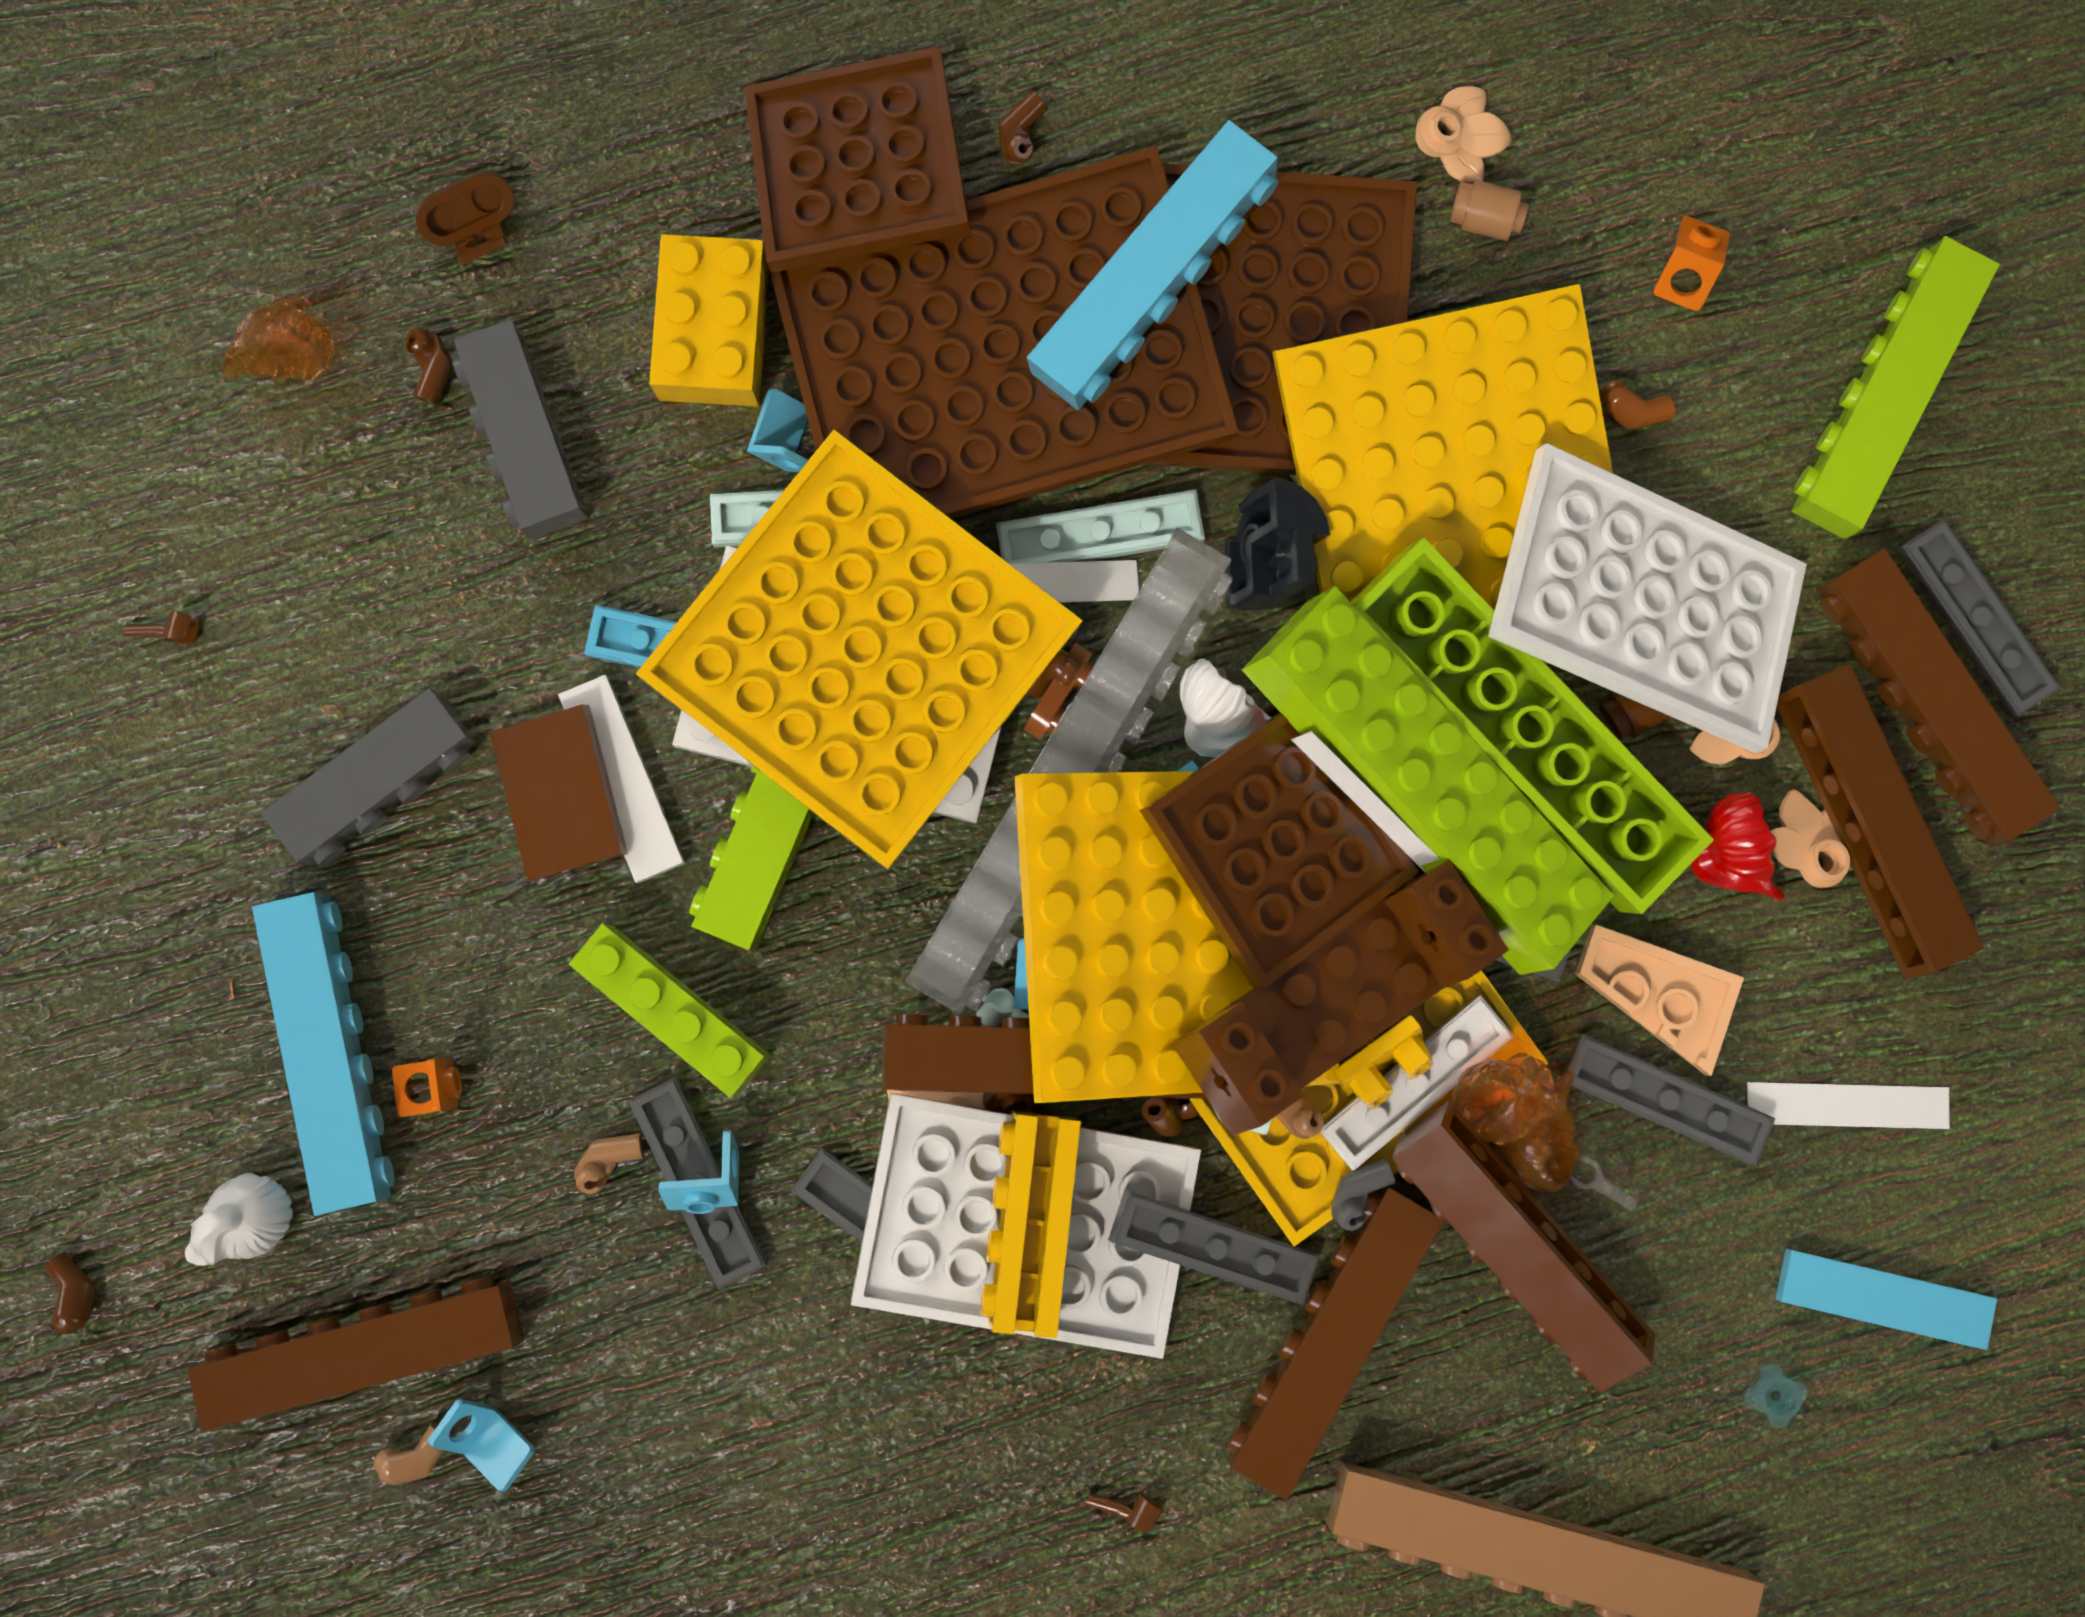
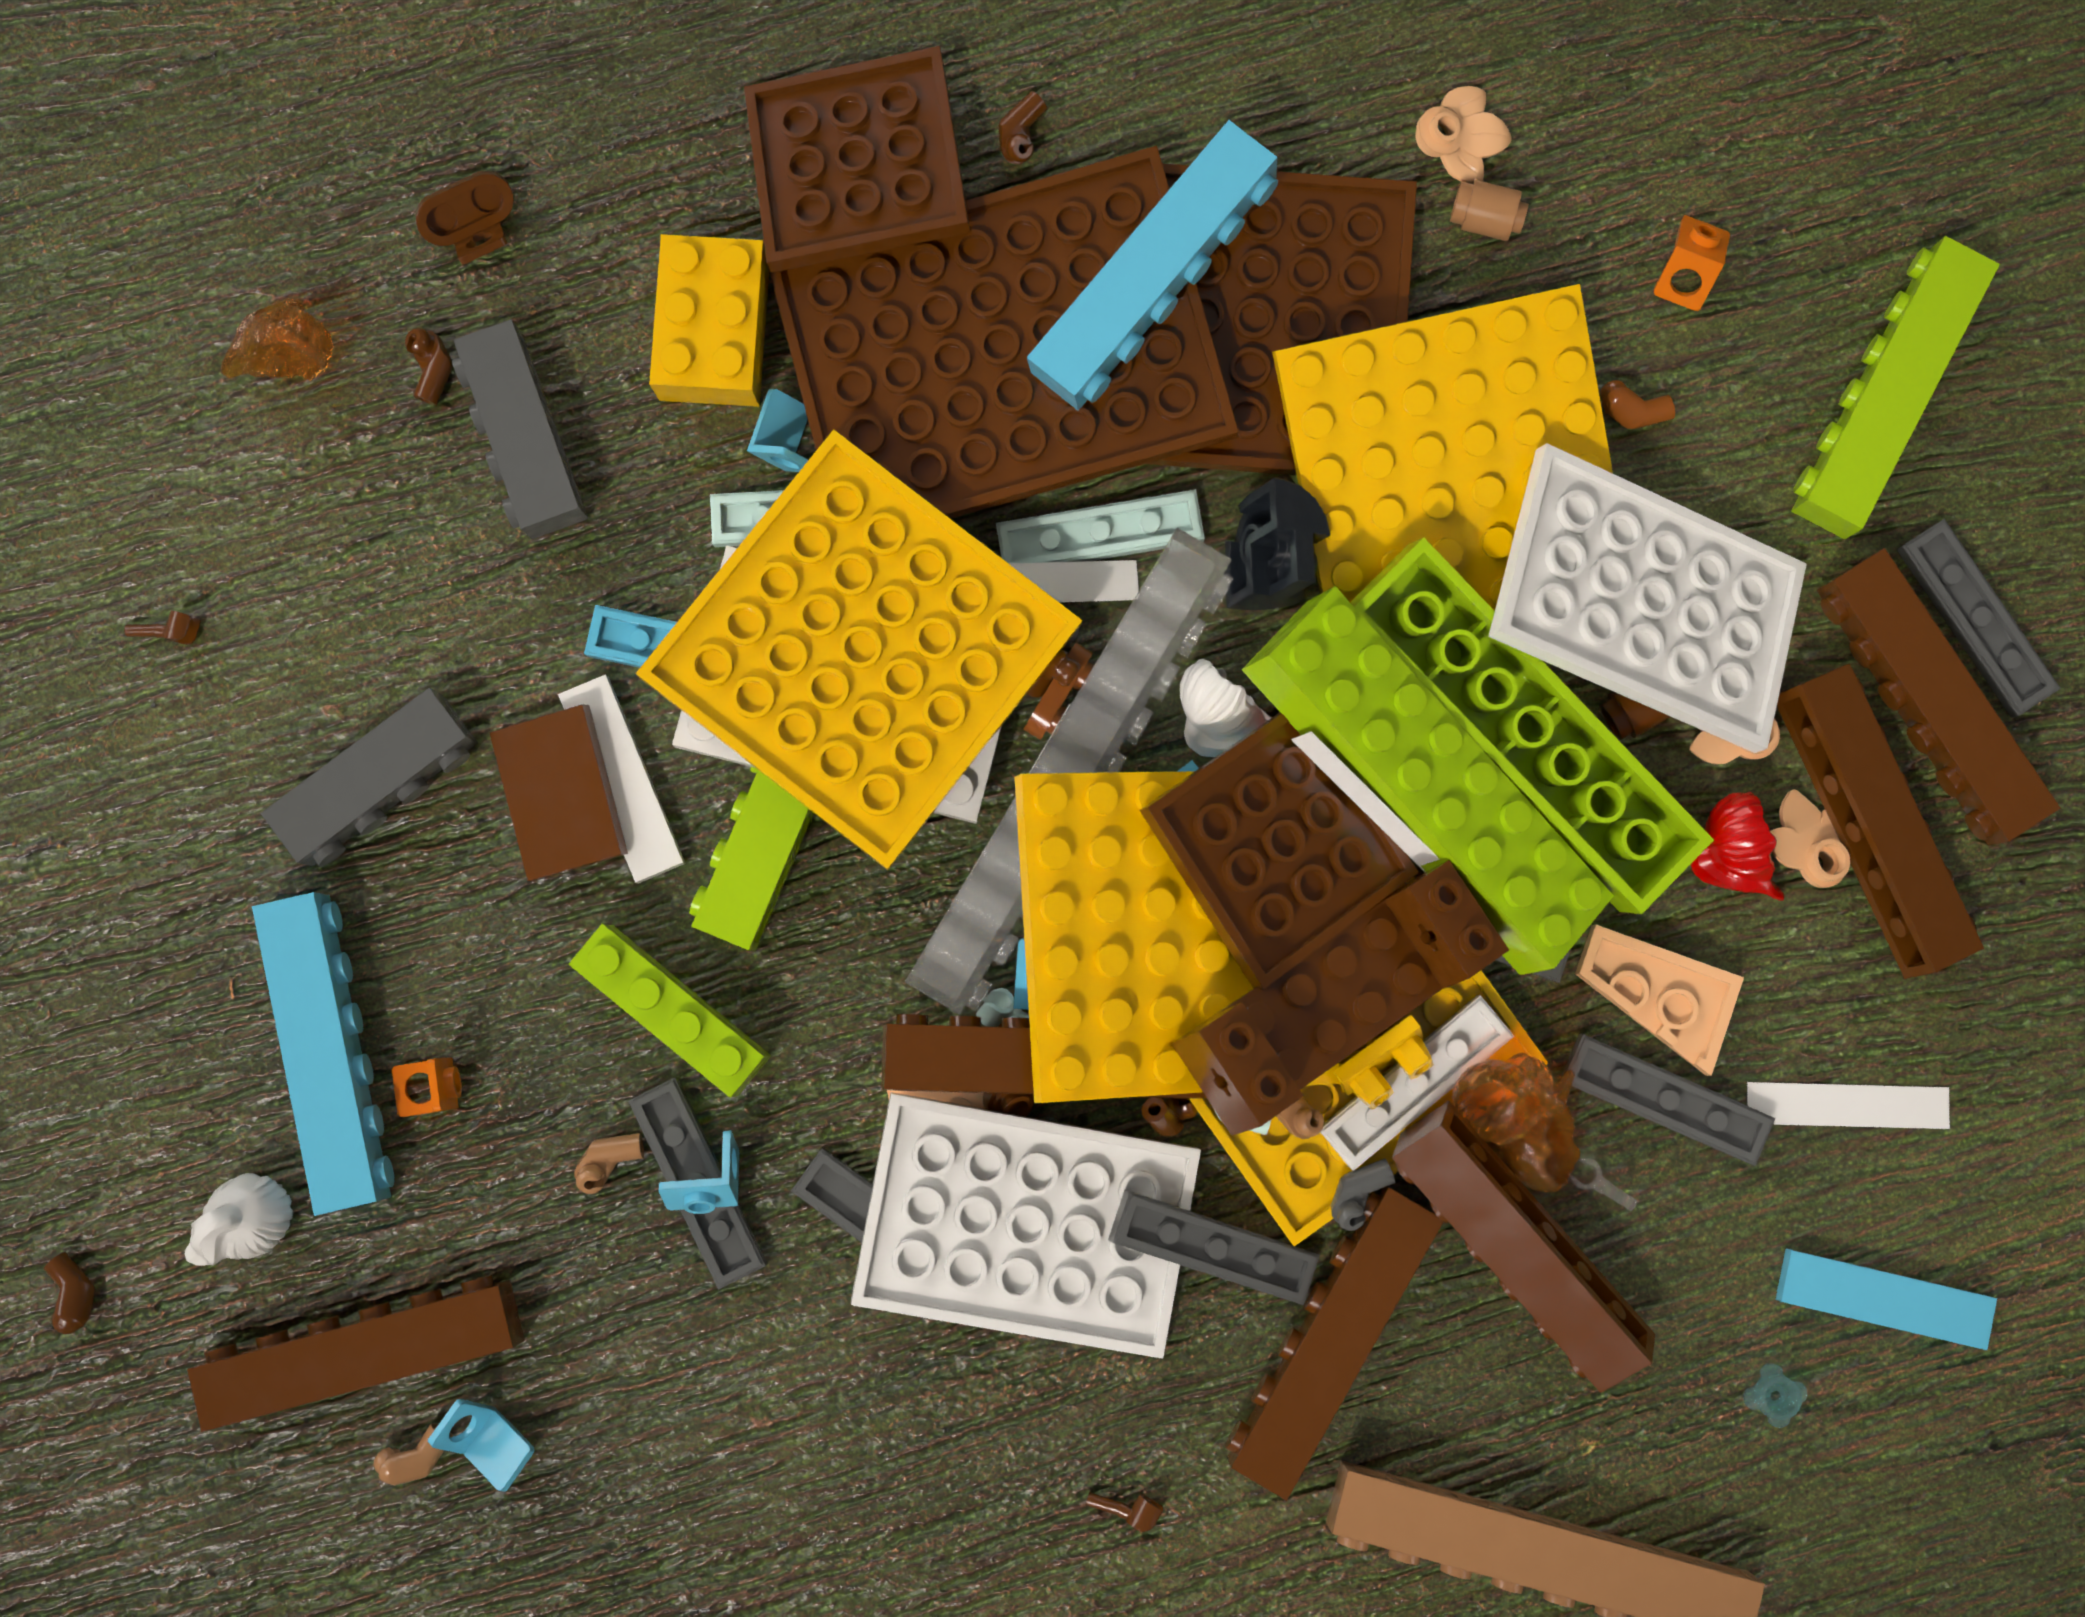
yellow brick [980,1111,1081,1338] -> none

